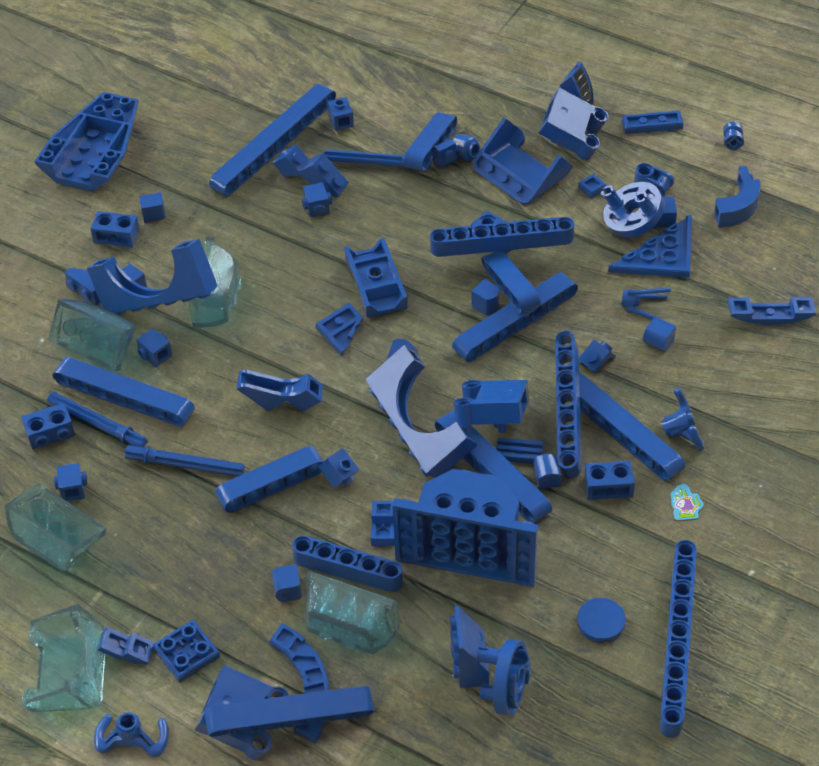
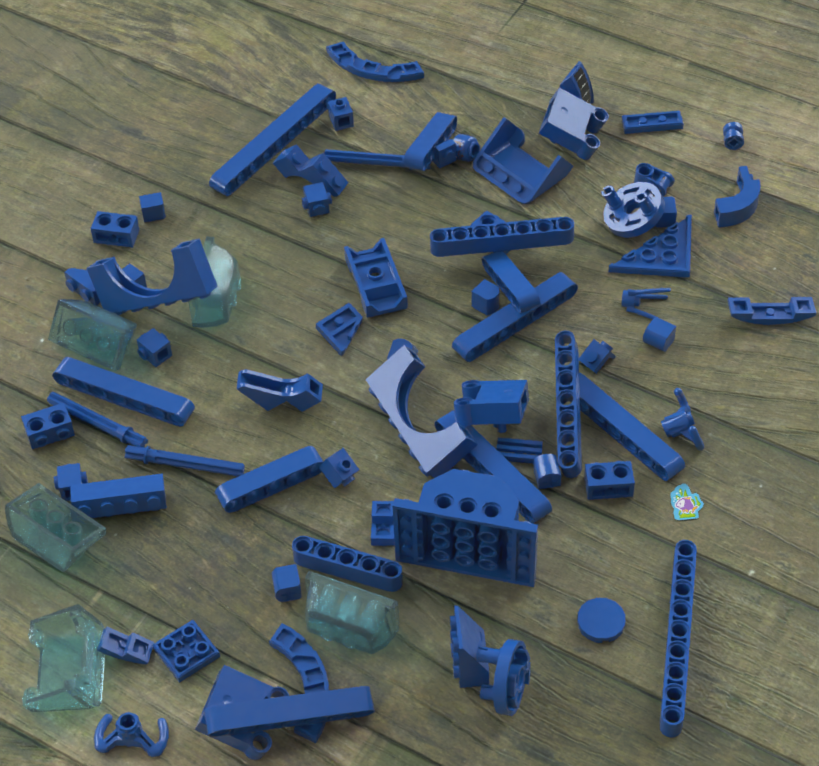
blue wedge [35,92,139,192] -> none
blue tile [578,174,607,199] -> none
none -> blue brick [70,474,167,520]
none -> blue tile [326,42,424,82]

